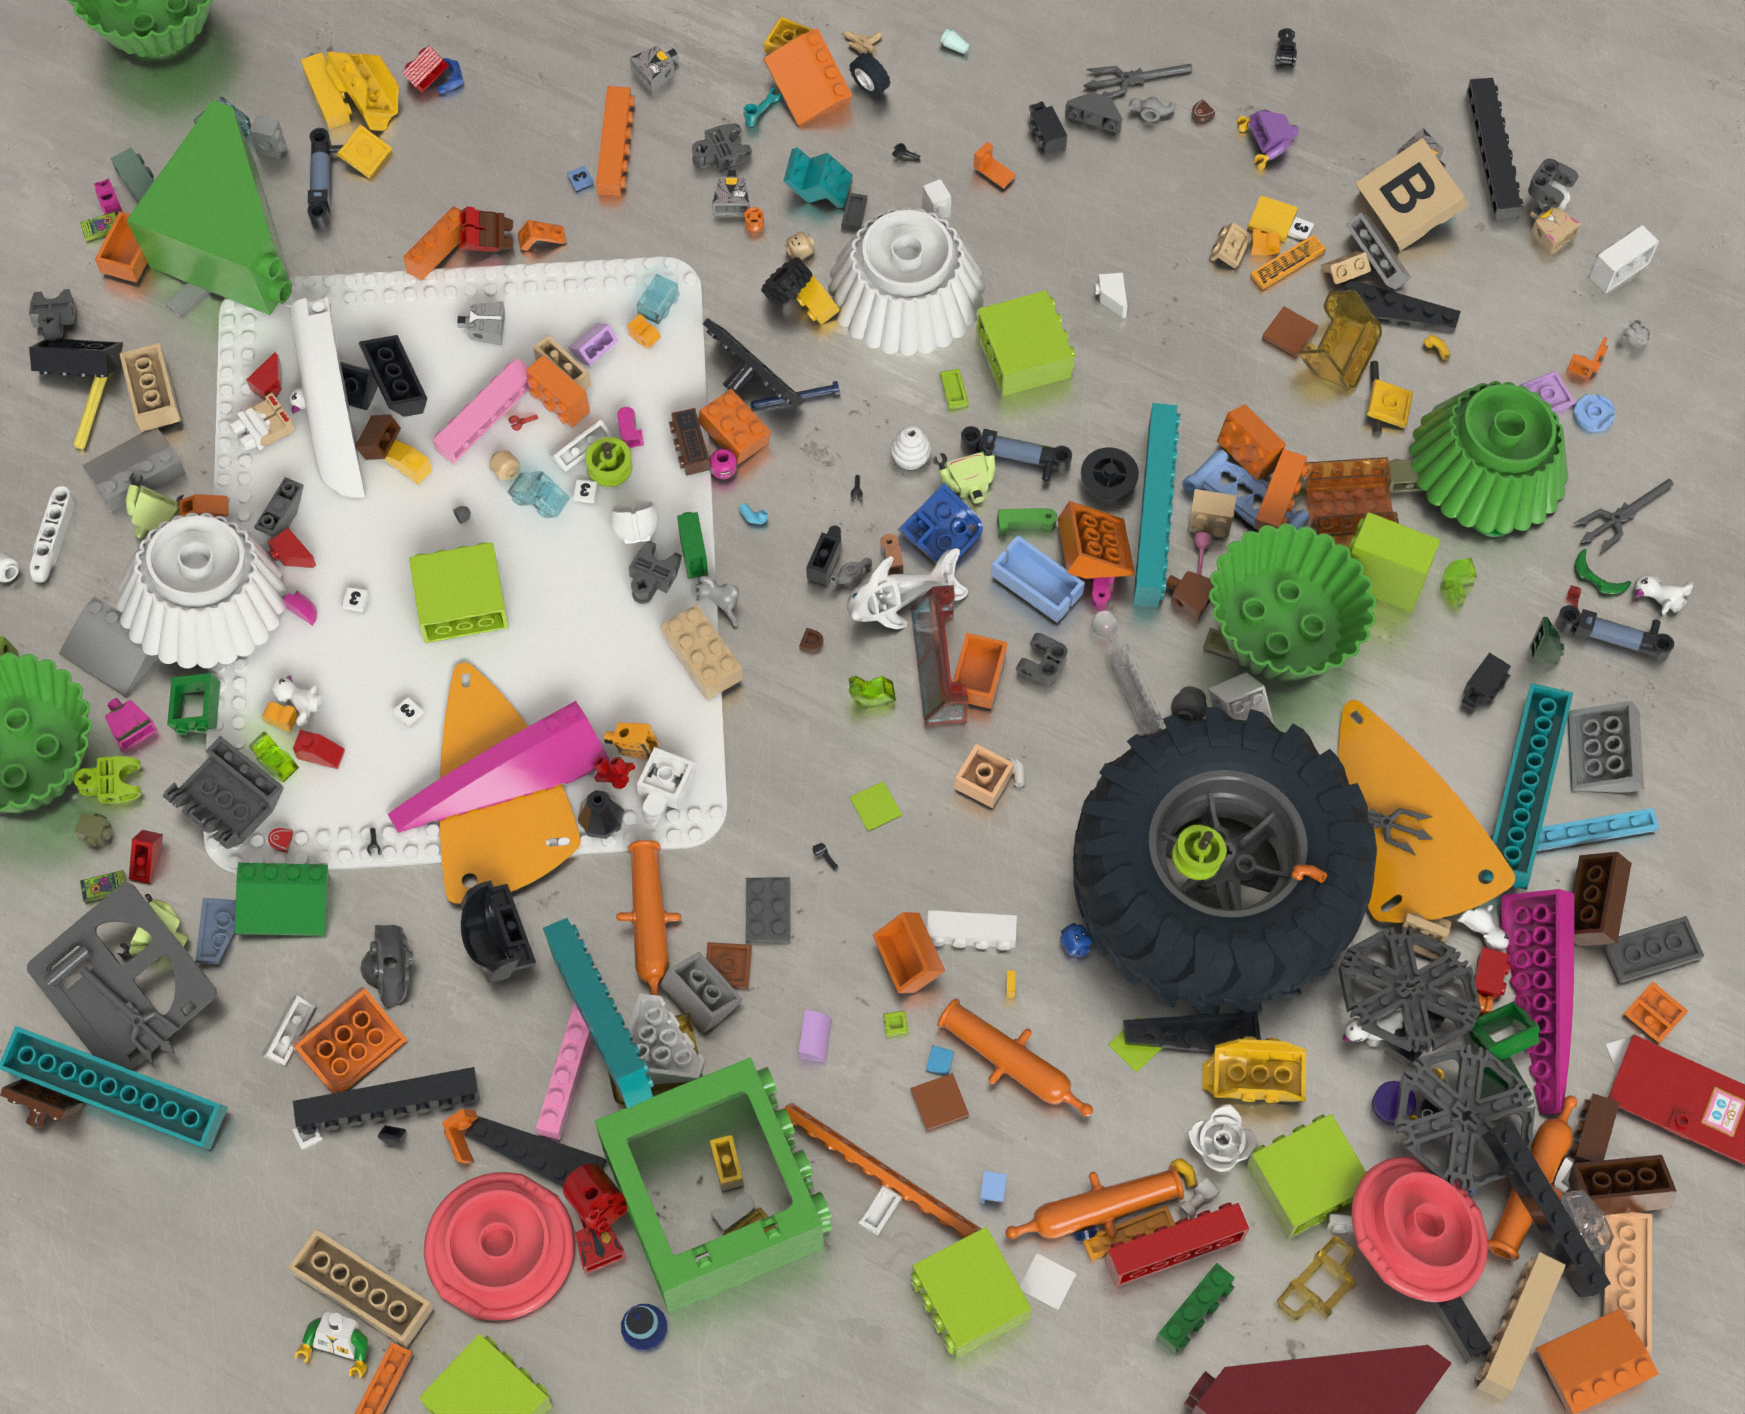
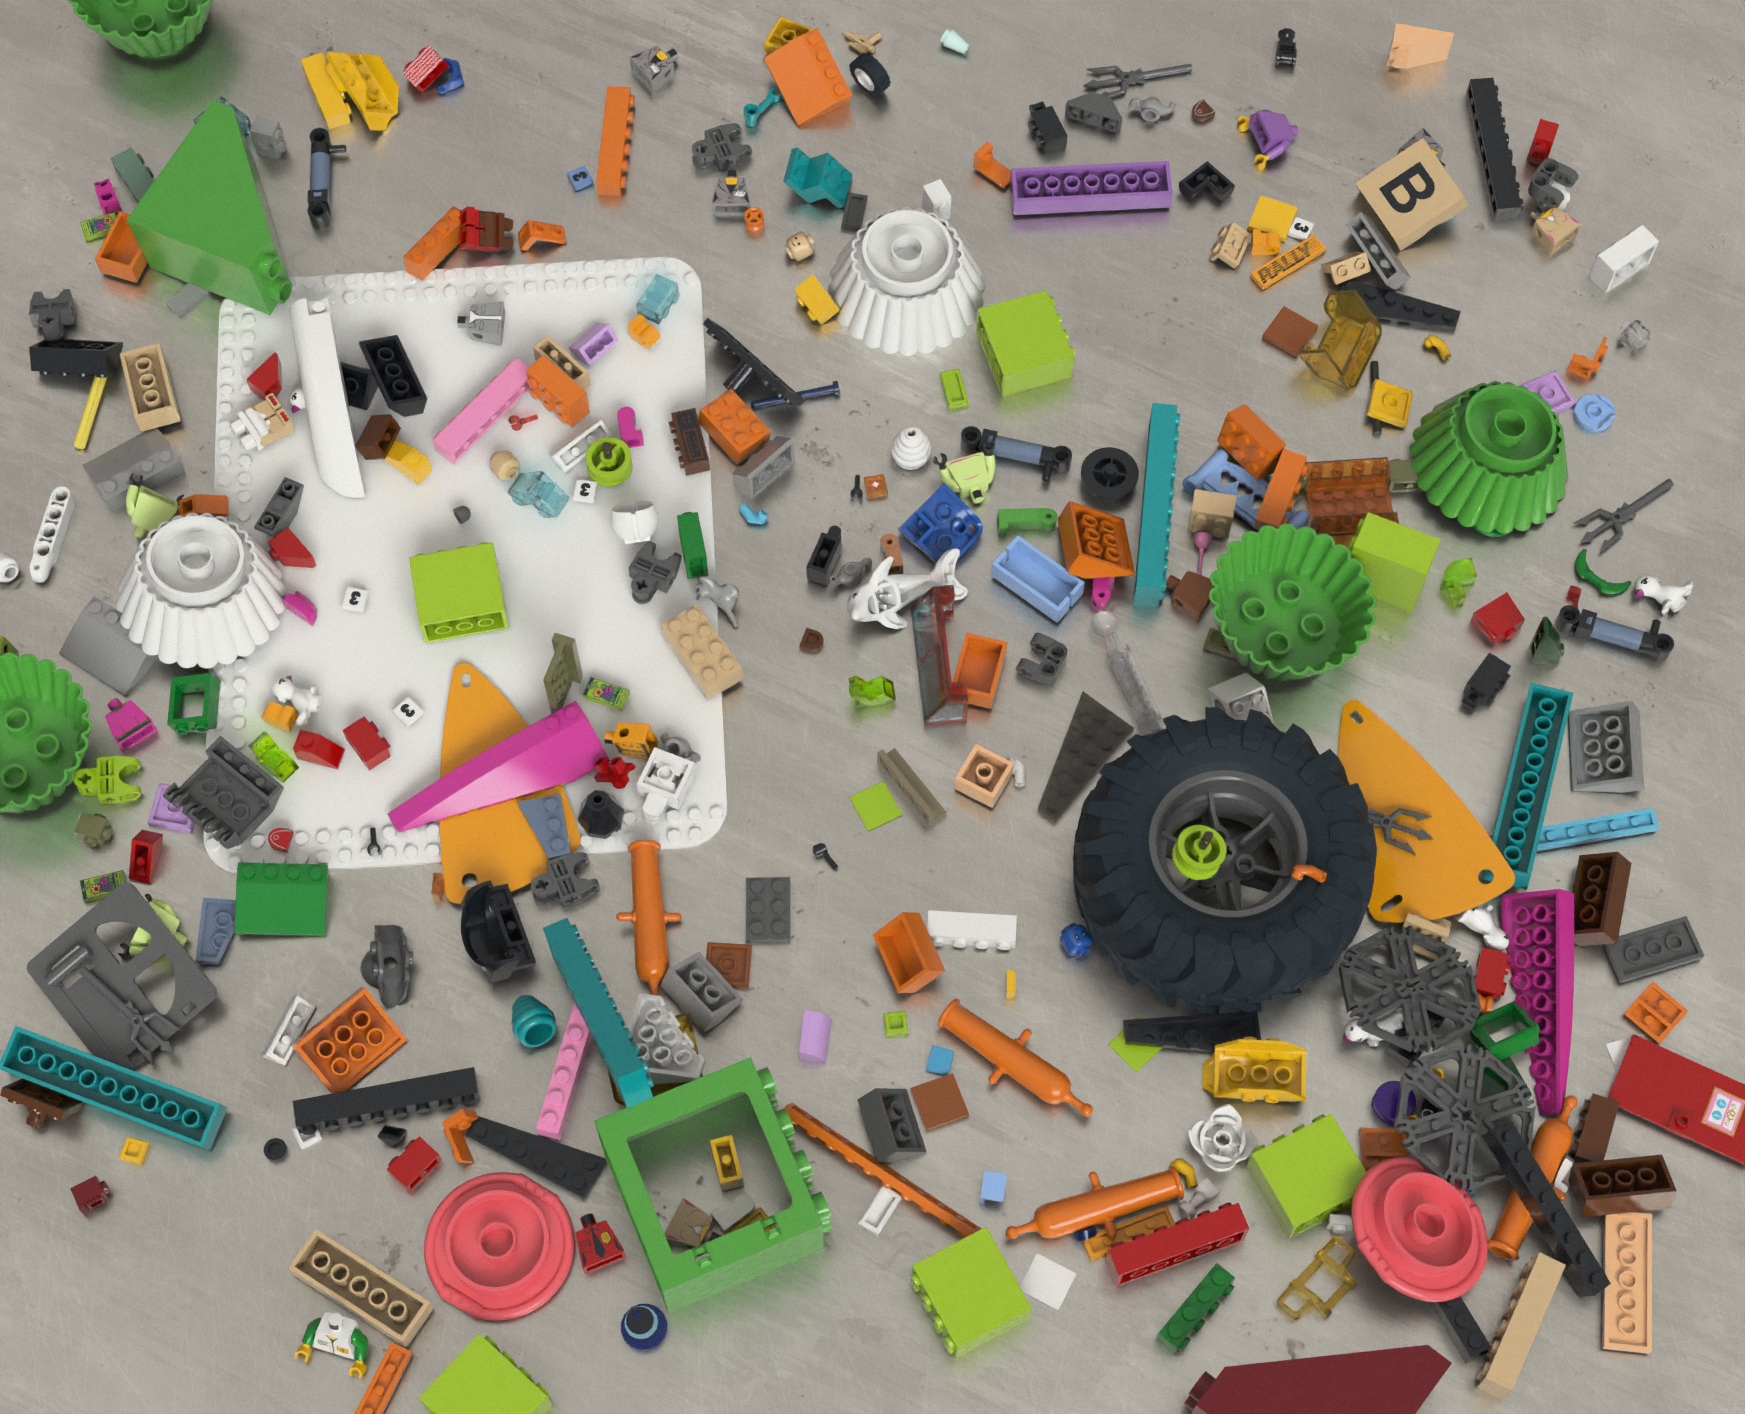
yellow tile [337,124,392,178] -> none
red cylinder [563,1164,628,1232] -> none
dark pink head [710,449,737,479] -> none
black tyre [761,257,813,307] -> none
black hand [892,143,921,160] -> none
white slope [1094,273,1128,318] -> none
dark grey piece [1171,686,1207,722] -> none
orange slope [1536,1308,1659,1414] -> none
clear slope [1561,1189,1614,1254] -> none
none -> dark red window [70,1176,110,1217]
none -> yellow tile [119,1136,150,1166]
none -> lavender tile [147,783,194,833]
none -> black tile [264,1138,288,1162]
none -> red brick [342,716,391,770]
none -> red brick [386,1136,442,1193]
none -> clear orange tile [431,873,444,902]
none -> teal piece [511,995,557,1047]
none -> sand blue wing [517,794,571,861]
none -> dark grey piece [531,852,600,907]
none -> olive fence [543,633,583,714]
none -> tile [582,677,631,712]
none -> light grey piece [660,733,701,763]
none -> tan torso [665,1198,722,1250]
none -> light grey slope [733,436,795,500]
none -> dark grey slope [857,1088,927,1163]
none -> clear orange tile [864,474,888,499]
none -> dark tan fence [877,748,947,827]
none -> medium lavender brick [1010,161,1173,215]
none -> clear smoke wing [1038,691,1134,823]
none -> black brick [1179,161,1235,201]
none -> orange slope [1360,1127,1408,1172]
none -> light nougat slope [1387,23,1454,69]
none -> red torso [1470,592,1525,645]
none -> red brick [1526,119,1559,164]

